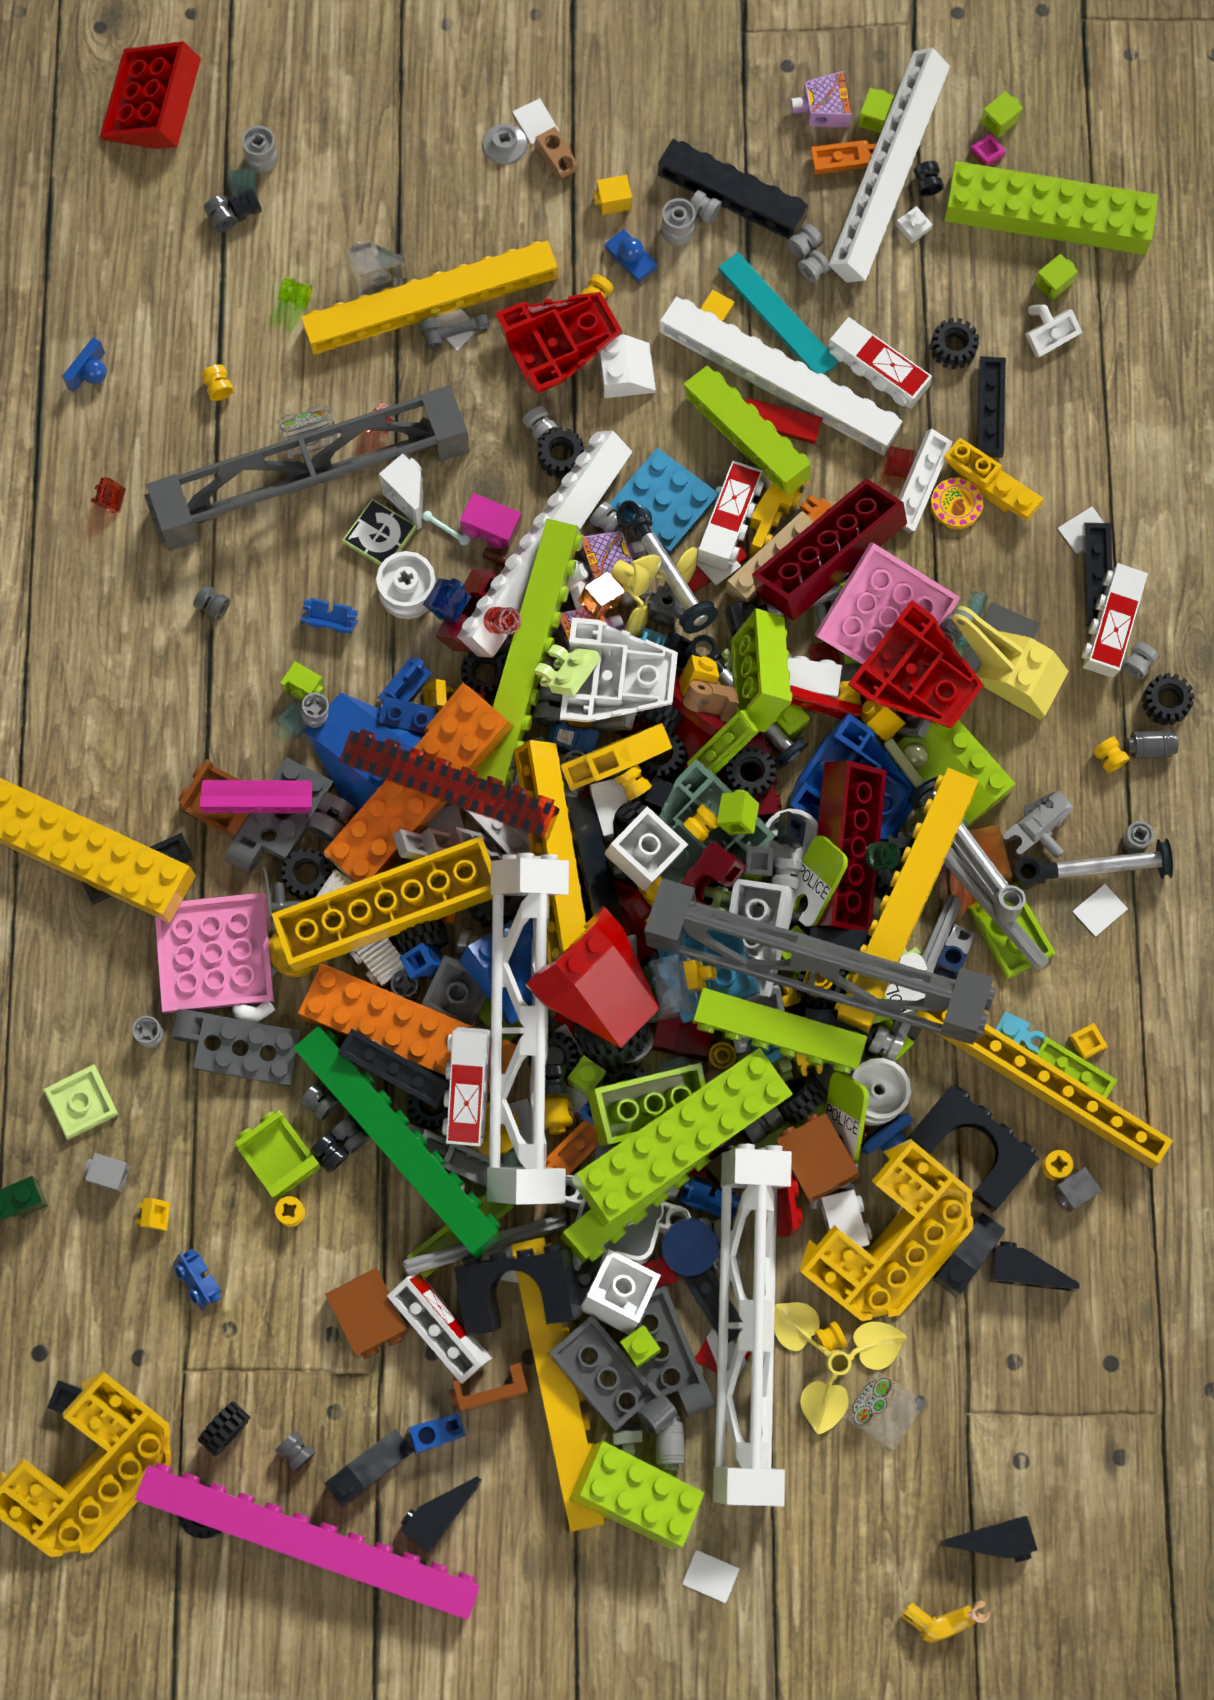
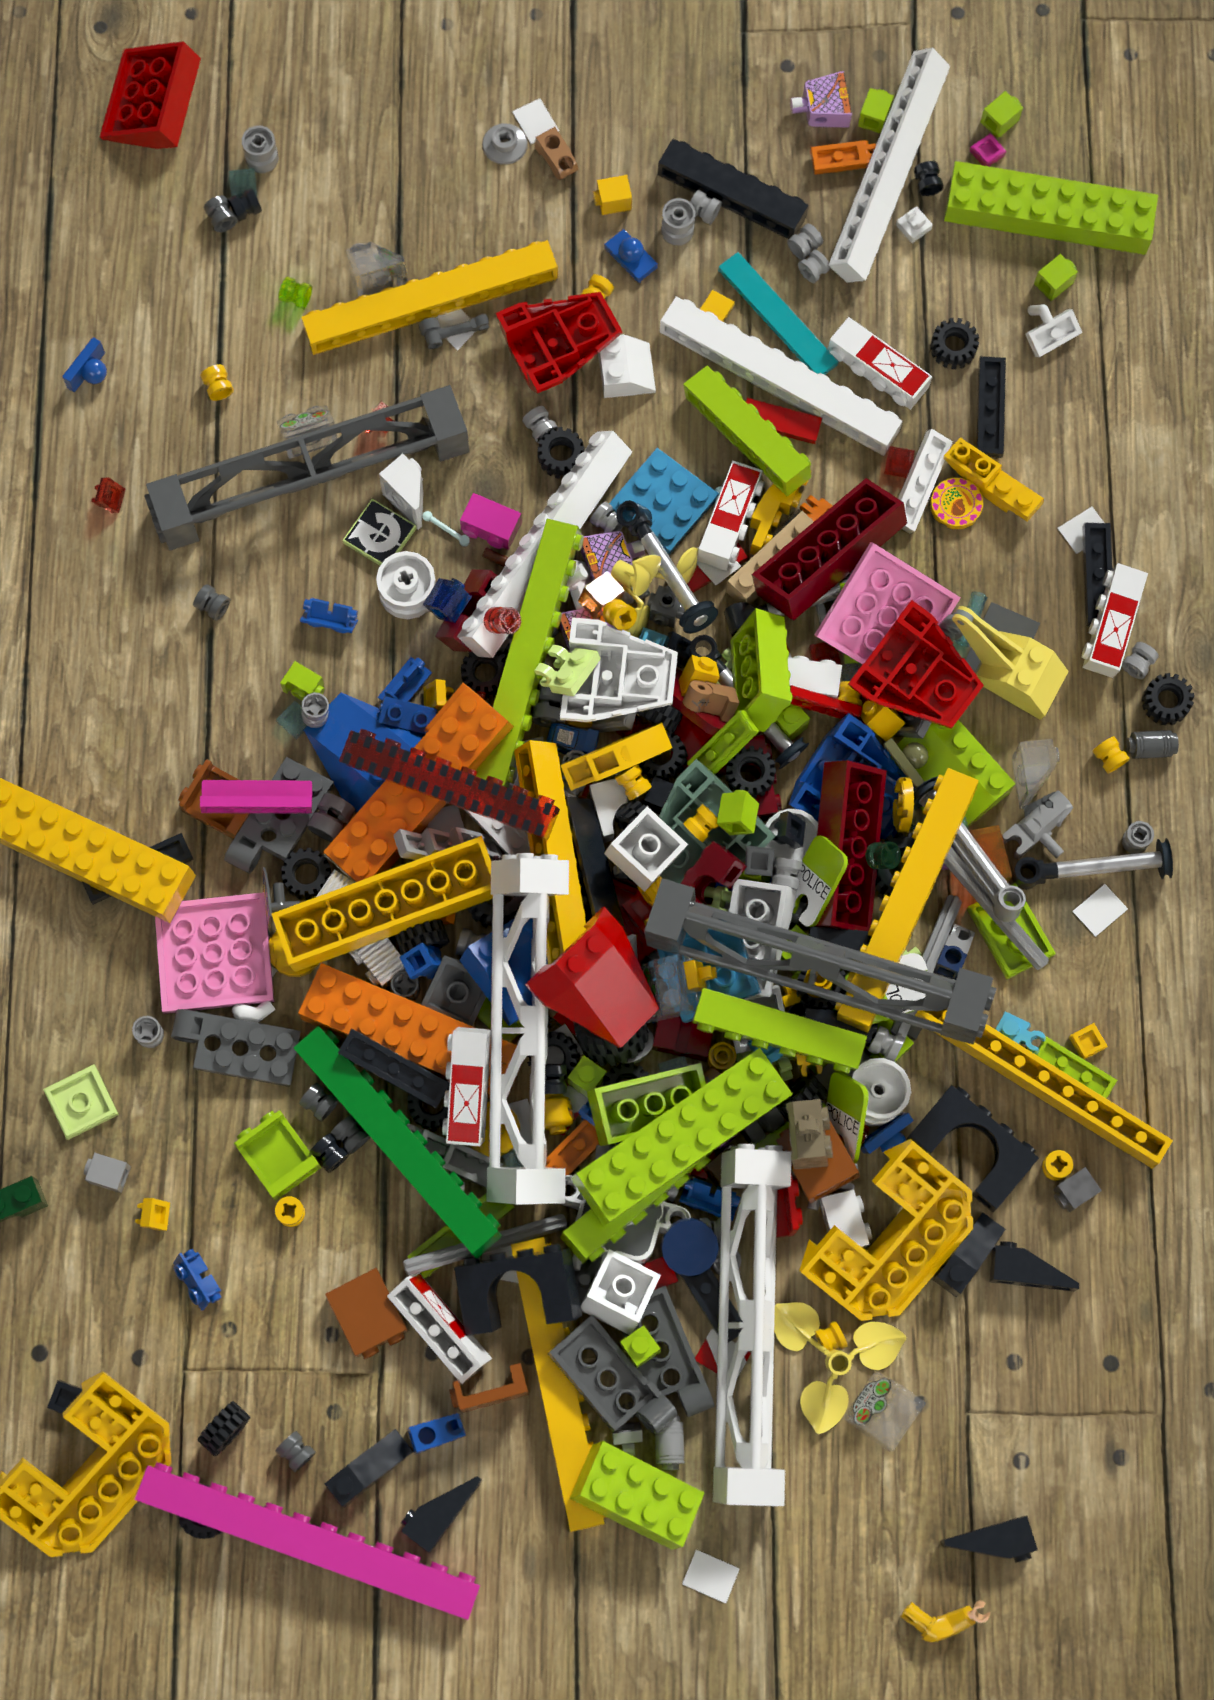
none -> yellow wheel [603,599,637,631]
none -> dark tan hinge [786,1099,833,1169]
none -> yellow tile [892,777,914,832]
none -> clear slope [1011,739,1060,809]

